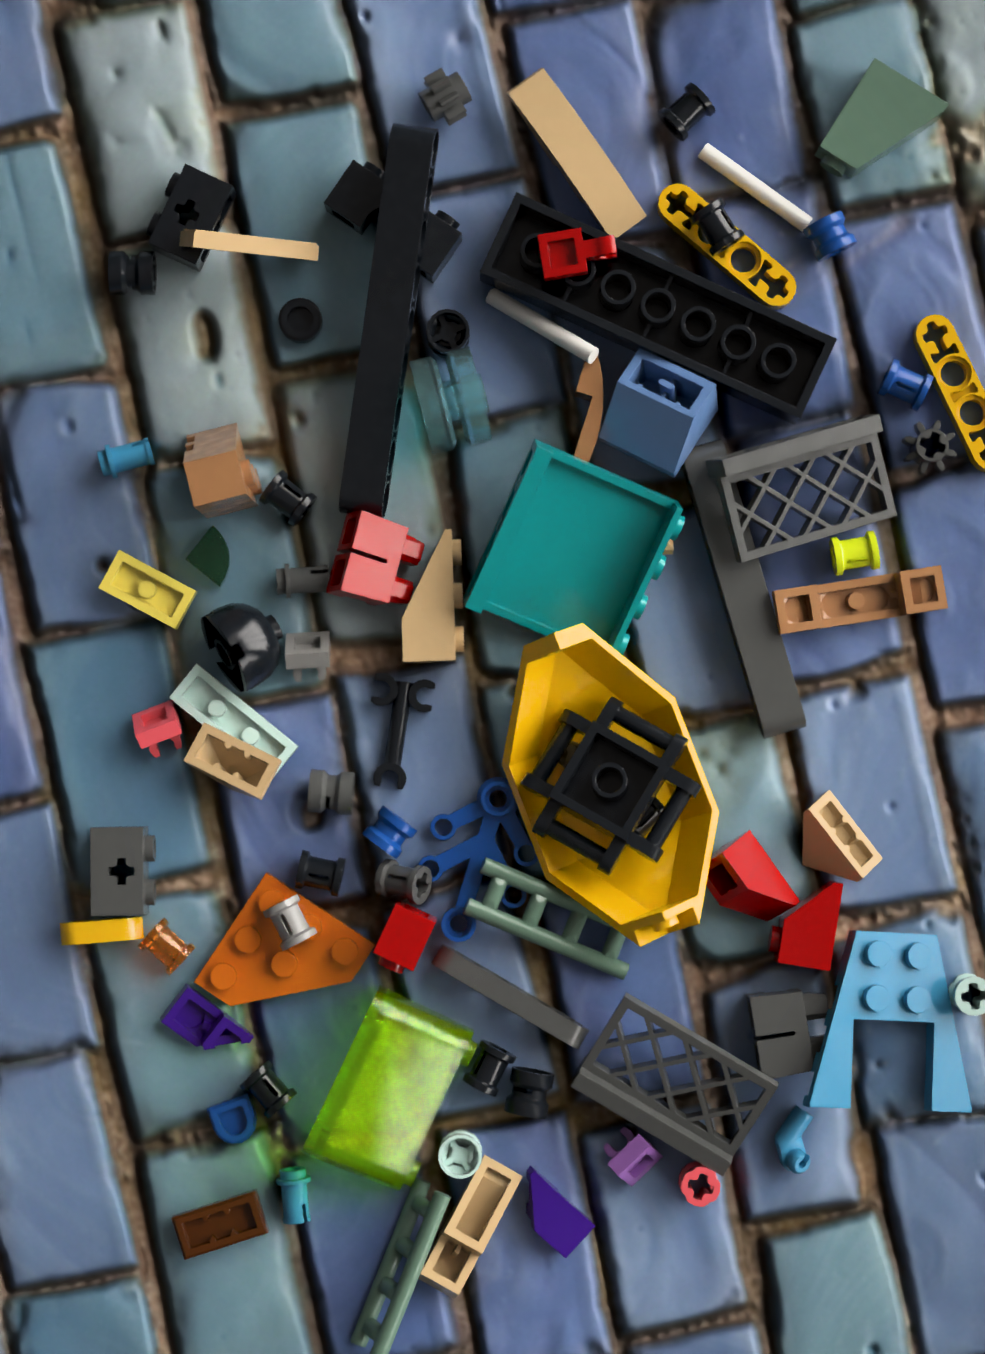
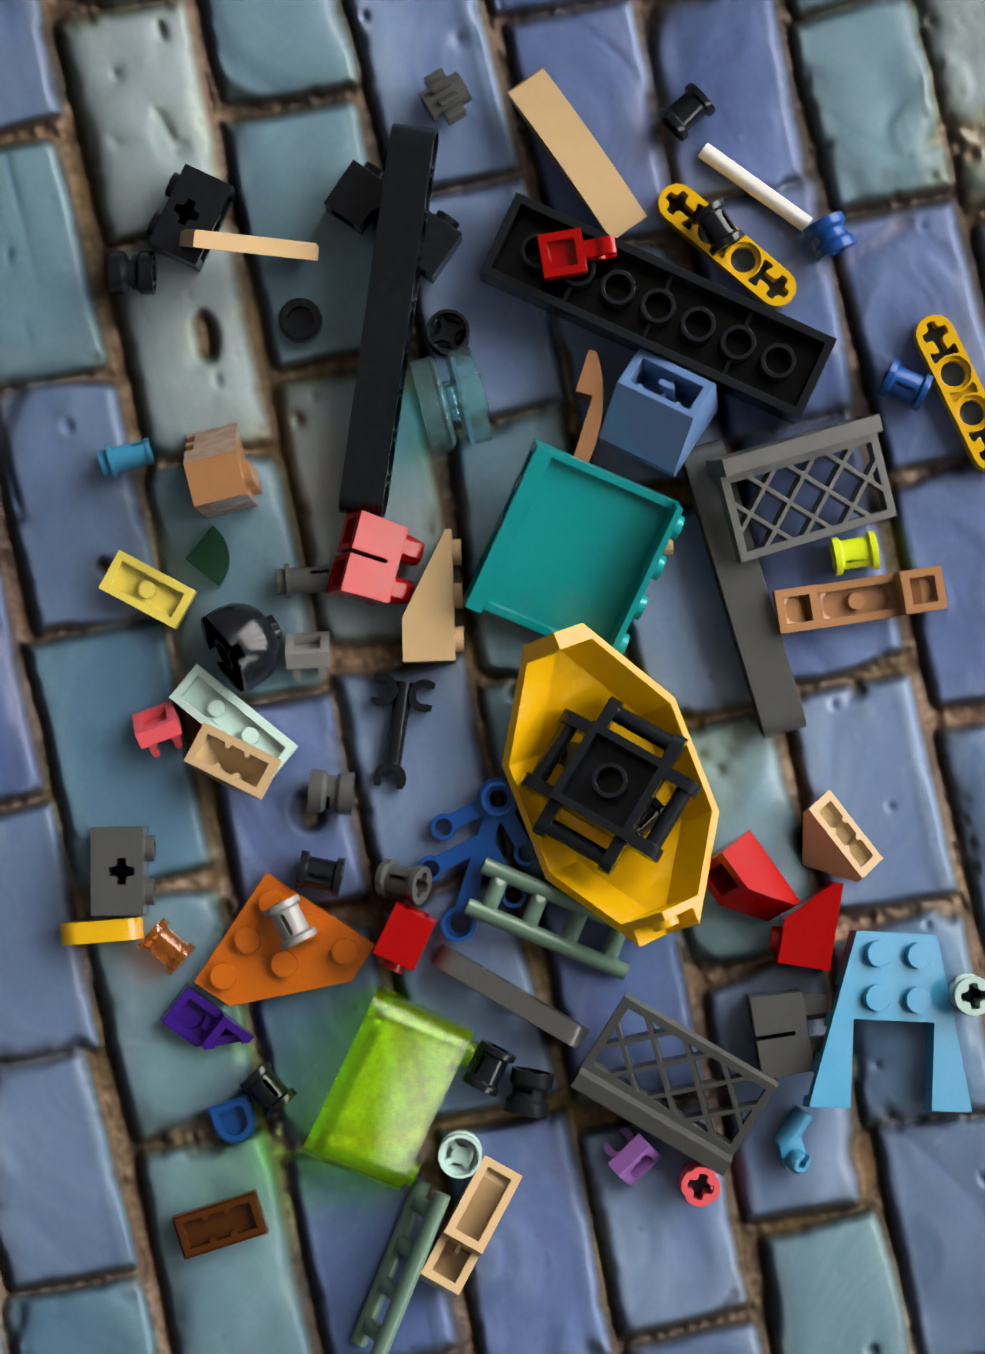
black bush [259,470,317,527] -> none
dark azure pin [276,1166,311,1225] -> none
blue wheel [362,805,417,859] -> none
white bar [486,288,599,364] -> none
dark purple slope [526,1166,595,1258] -> none
sand green slope [814,58,949,178] -> none
dark grey gear [901,420,957,475] -> none

